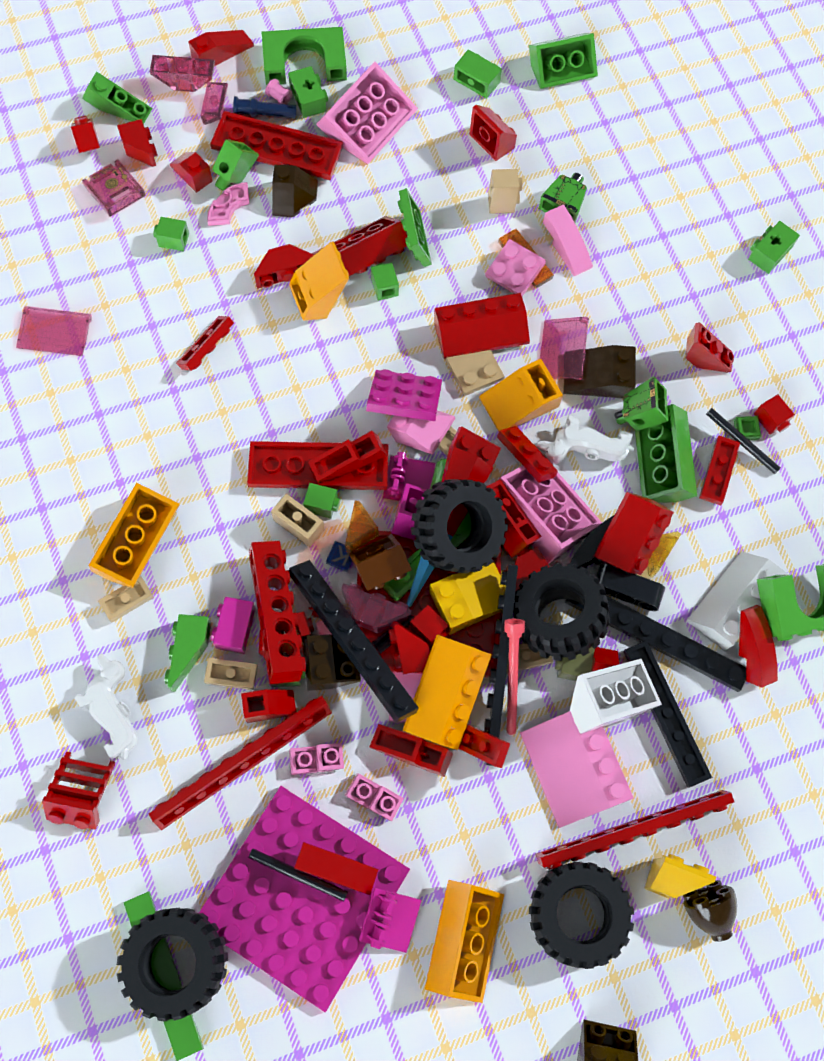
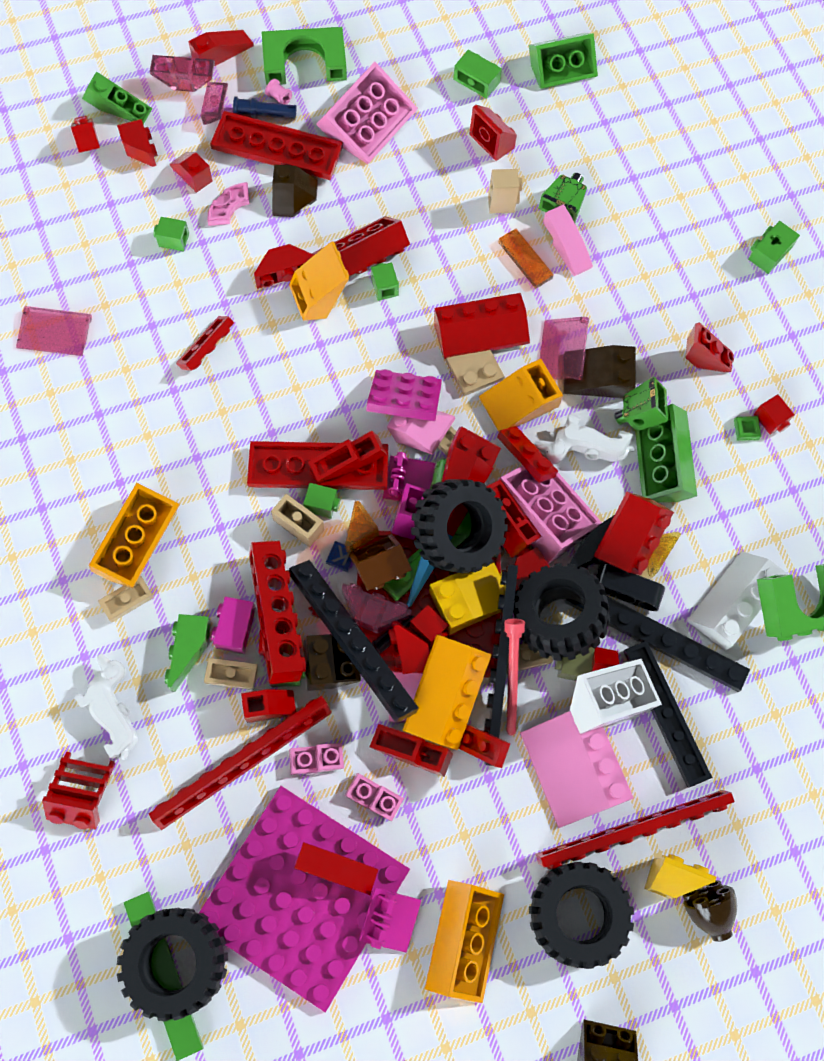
clear pink container [82,159,146,217] -> none
bright green torso [213,139,259,191] -> none
black bar [248,848,348,902] -> none
bright green brick [288,66,328,118] -> none
red plate [297,611,314,642] -> none
bright green plate [398,188,432,267] -> none
bright pink plate [485,239,546,297] -> none
red plate [699,436,740,506] -> none
black bar [706,408,781,474] -> none
red slope [739,605,778,688] -> none

